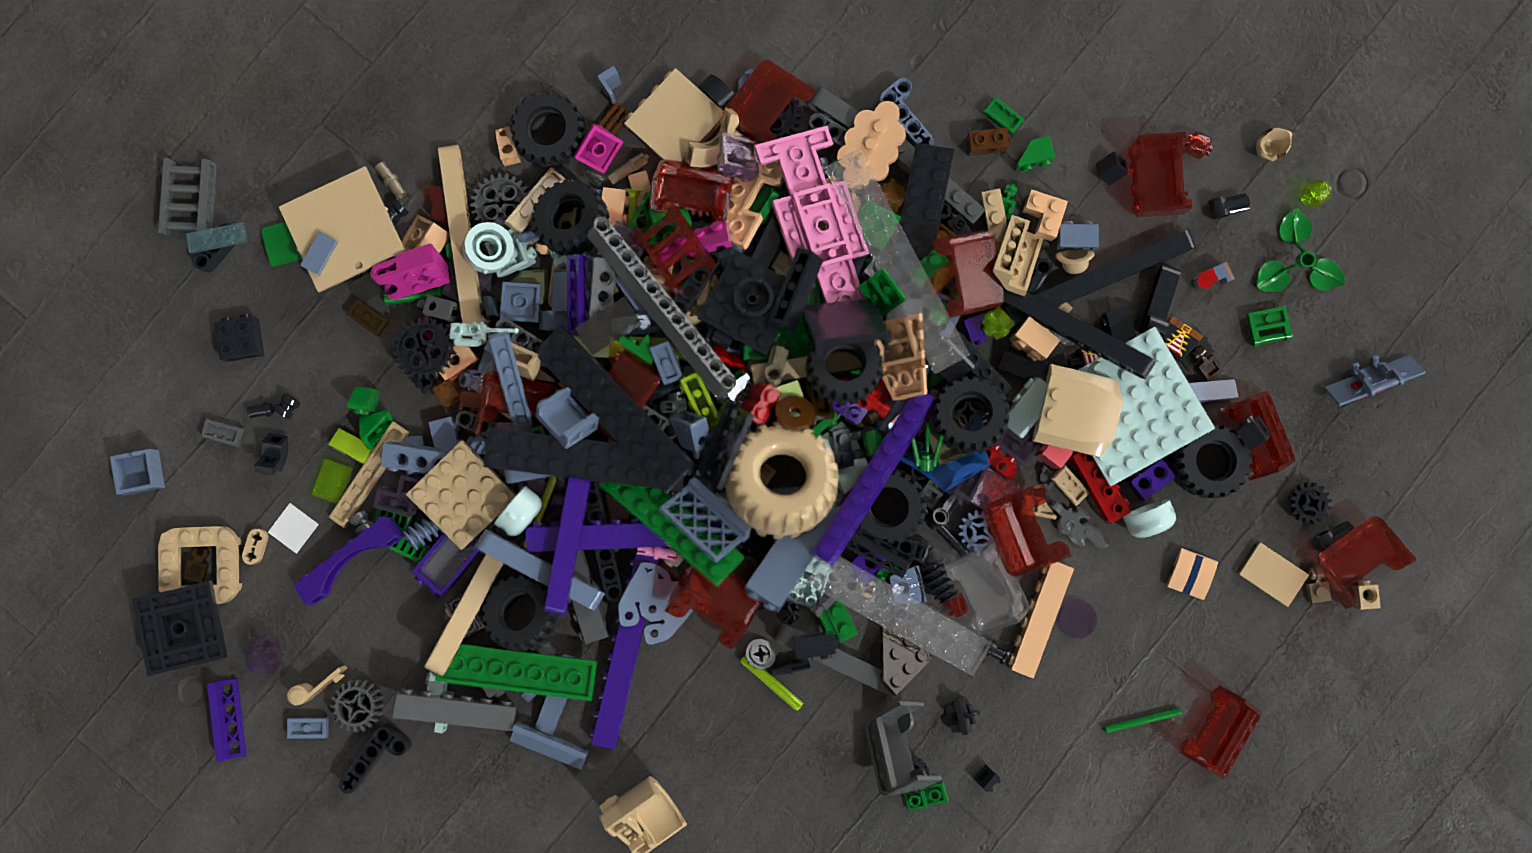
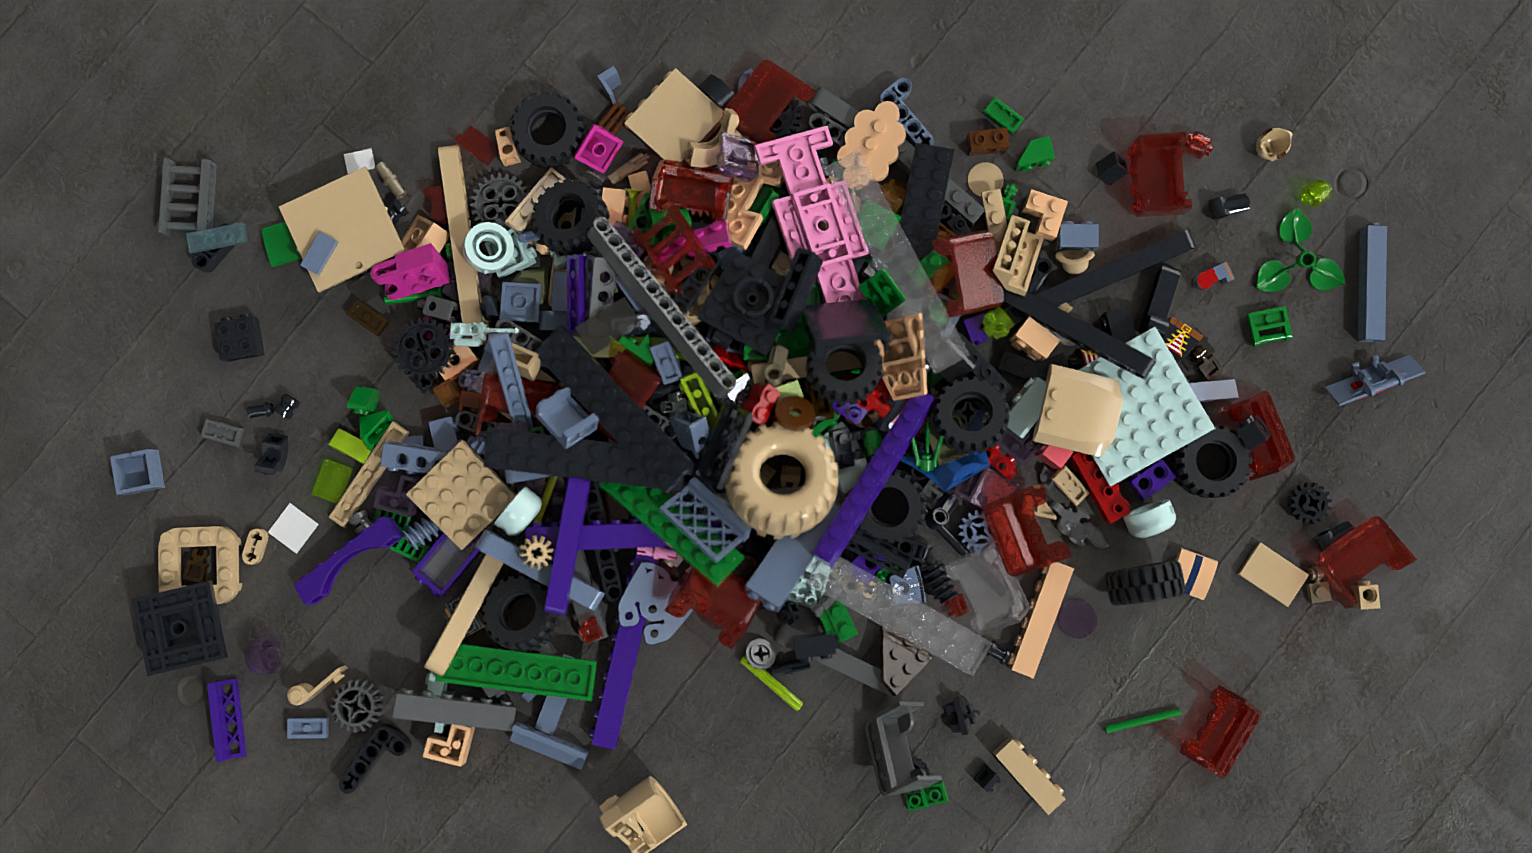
none -> white sticker [344,148,375,174]
none -> light nougat brick [423,725,475,767]
none -> clear red panel [454,126,499,166]
none -> tan gear [519,535,554,570]
none -> clear red slope [578,615,604,644]
none -> tan tile [780,465,801,488]
none -> tan sticker [968,162,1003,197]
none -> tan brick [992,737,1066,815]
none -> black tyre [1105,560,1186,606]
none -> sand blue brick [1358,223,1387,343]

